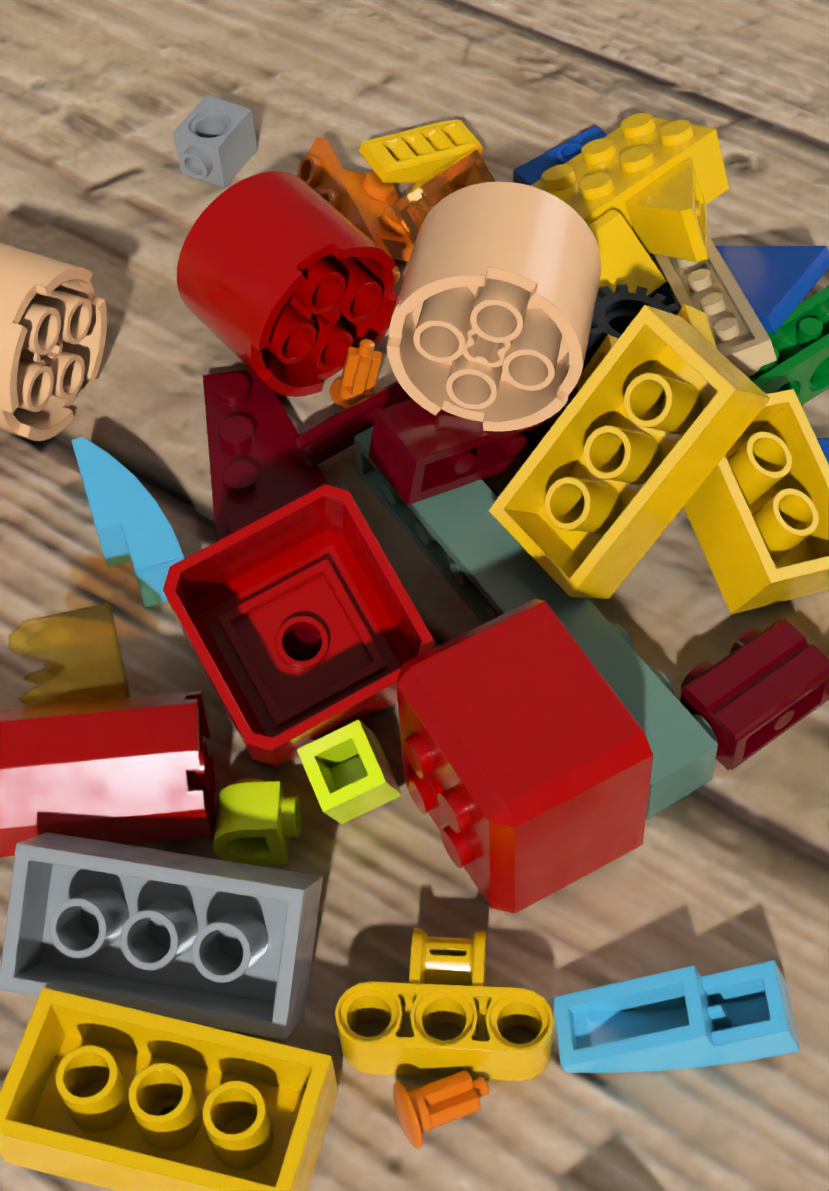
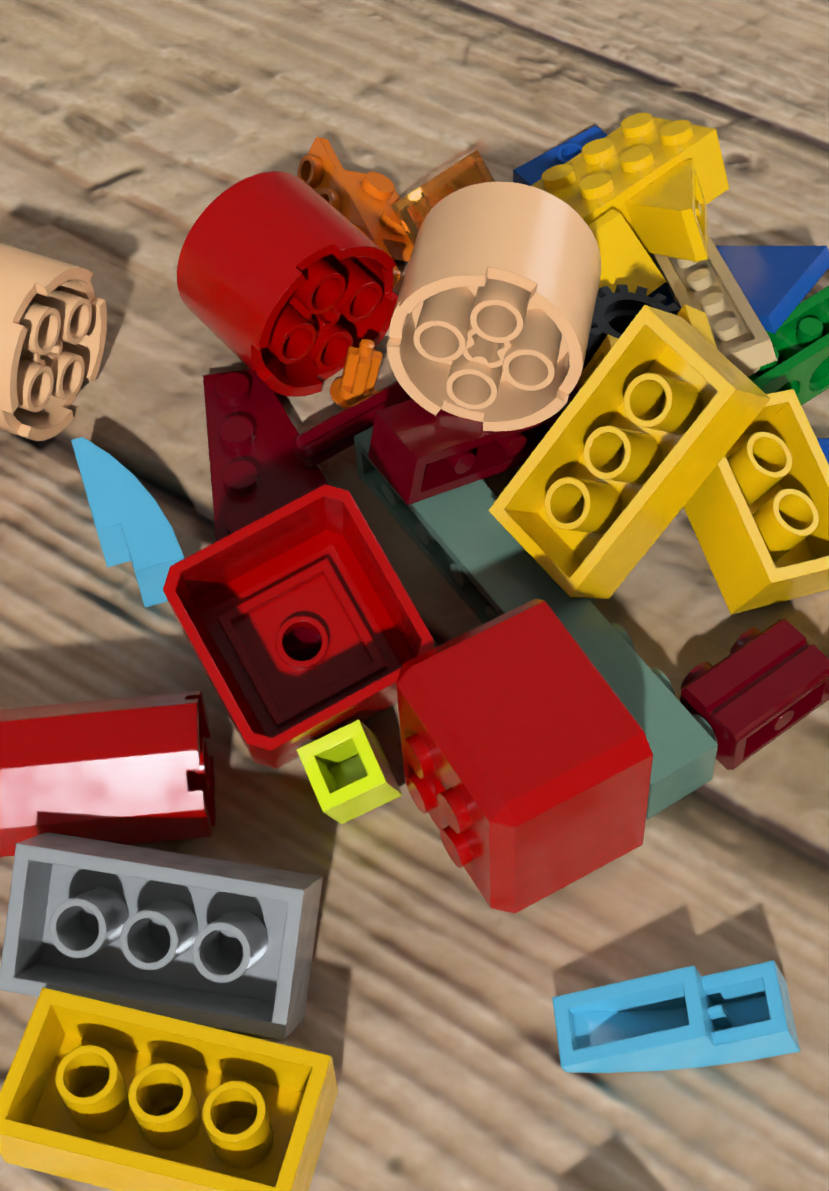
clear yellow piece [9,602,131,707] -> none
light grey brick [173,94,257,188] -> none
neon yellow plate [213,778,301,865] -> none
yellow piece [335,928,554,1081] -> none
yellow slope [358,120,483,183] -> none
orange piece [393,1070,489,1149] -> none

